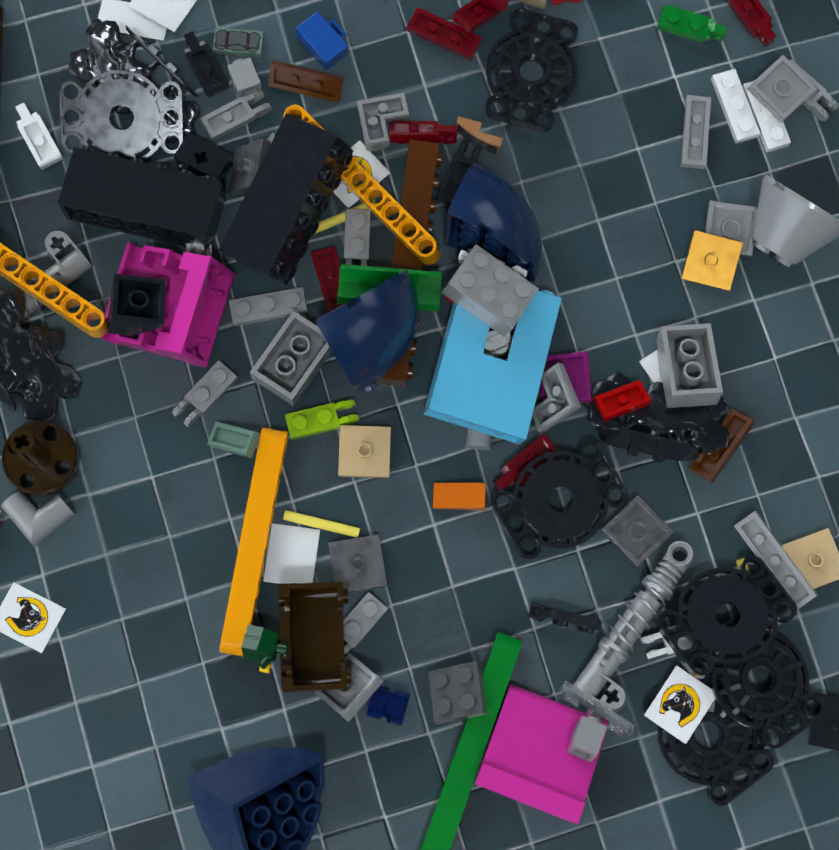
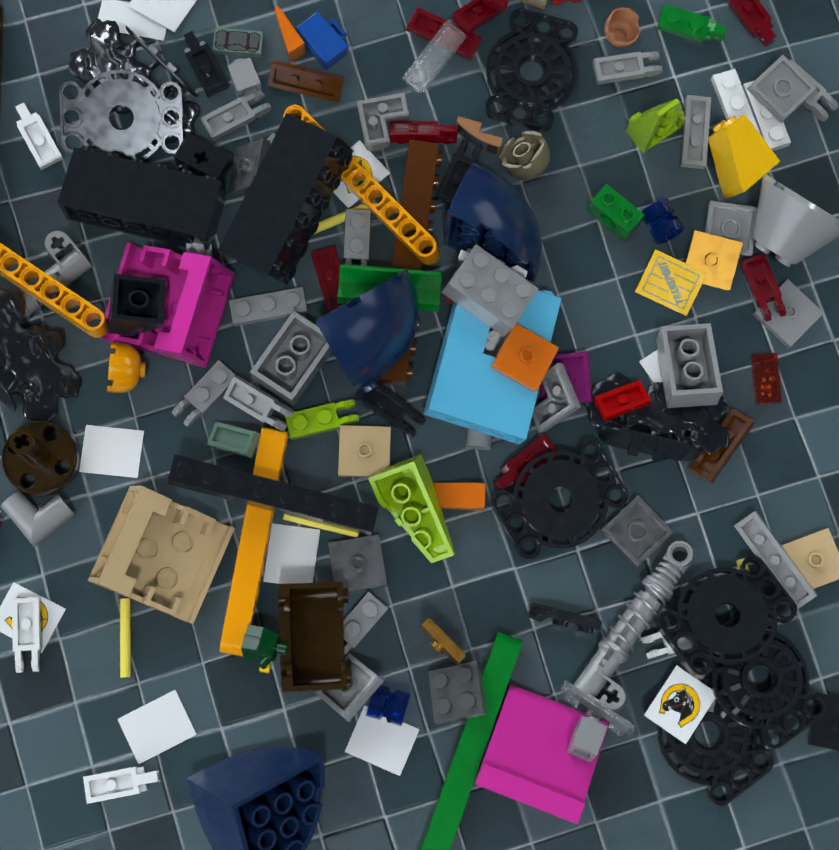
none -> white hinge [12,597,41,673]
none -> white sticker [79,425,144,478]
none -> white hinge [83,766,161,804]
none -> tan panel [88,486,235,624]
none -> light orange cylinder [107,342,146,393]
none -> white sticker [118,690,196,764]
none -> light yellow bar [120,598,131,678]
none -> black brick [167,454,379,536]
none -> light grey hinge [223,375,294,431]
none -> orange slope [274,6,306,62]
none -> white sticker [345,705,420,776]
none -> black hinge [354,382,426,438]
none -> lime wedge [368,454,455,563]
none -> clear plate [402,20,467,94]
none -> pearl gold plate [420,618,466,665]
none -> orange plate [491,323,559,392]
none -> dark tan cylinder [500,131,550,181]
none -> green brick [587,183,645,242]
none -> light grey hinge [592,51,663,85]
none -> nougat hair [604,7,641,48]
none -> lime wedge [626,99,686,154]
none -> yellow sticker [635,249,707,316]
none -> clear blue wheel [642,198,685,245]
none -> yellow slope [708,114,780,199]
none -> dark red hinge [740,253,787,322]
none -> clear red tile [750,353,782,405]
none -> light grey plate [752,279,824,349]

